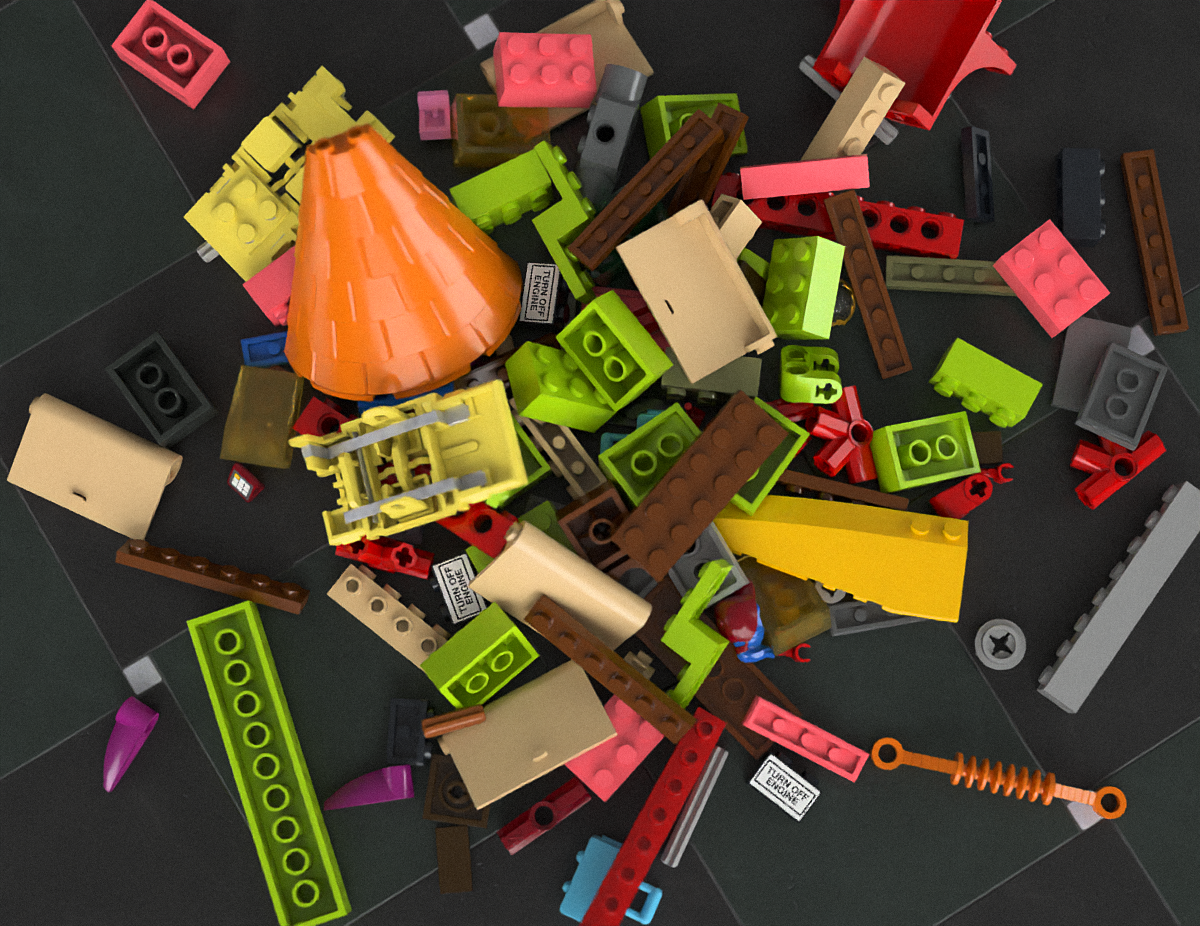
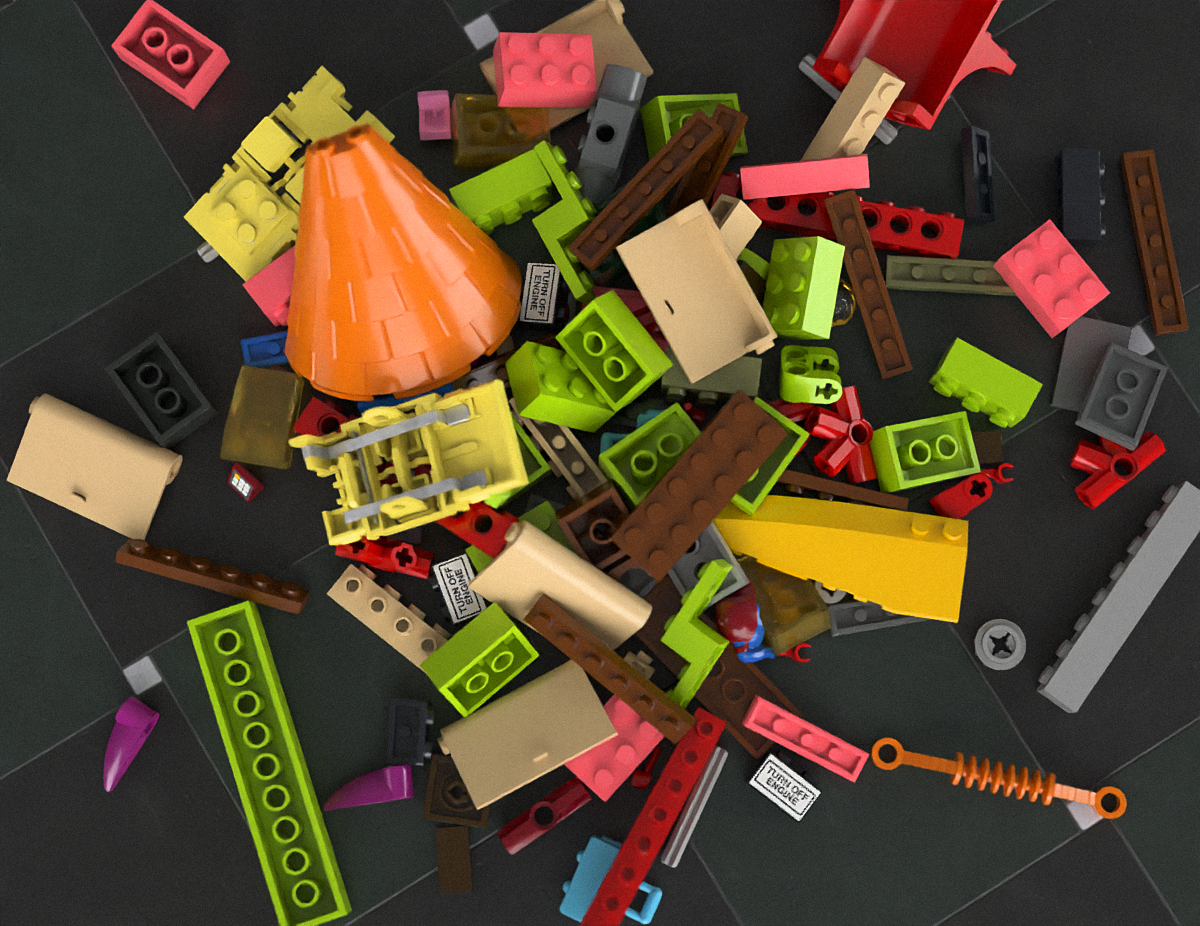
dark orange axle [421,704,486,738] -> none
none -> red hand [631,746,662,789]

